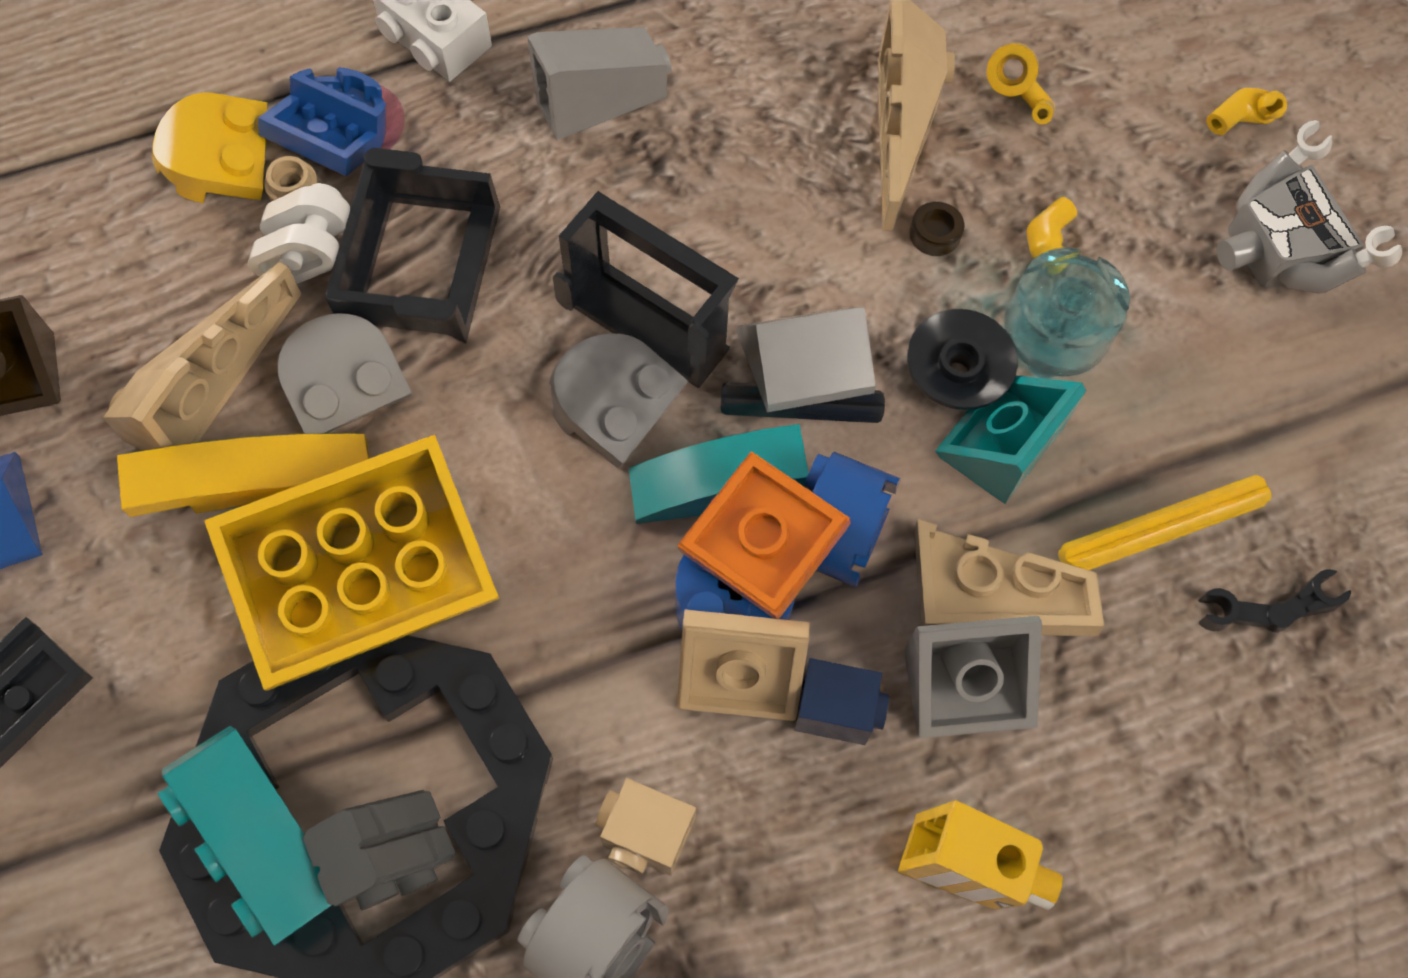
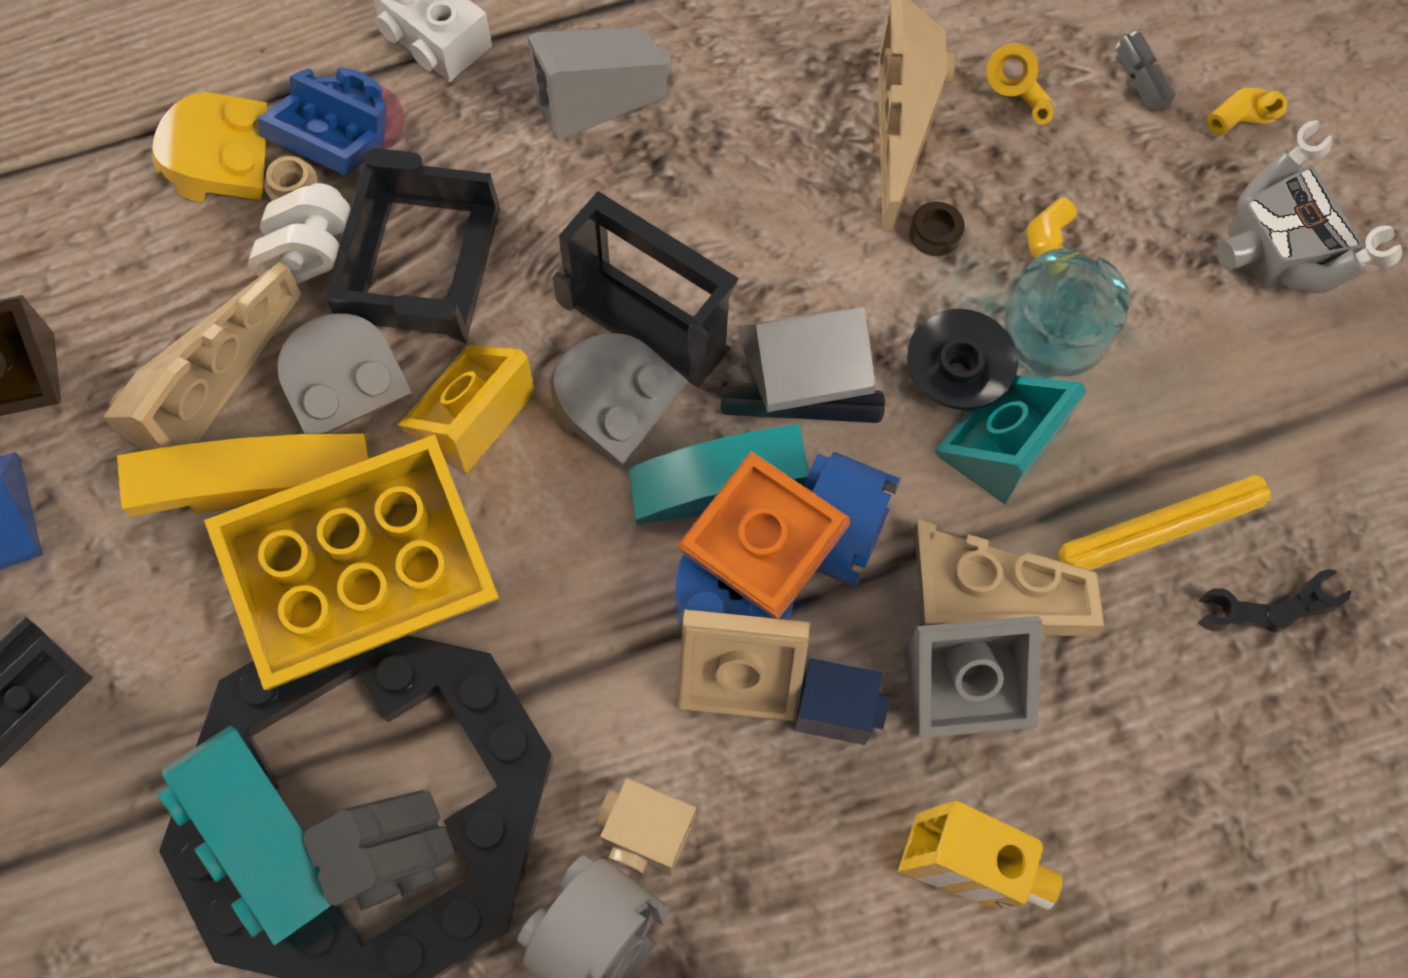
none -> yellow slope [398,345,535,474]
none -> dark grey piece [1115,31,1175,112]

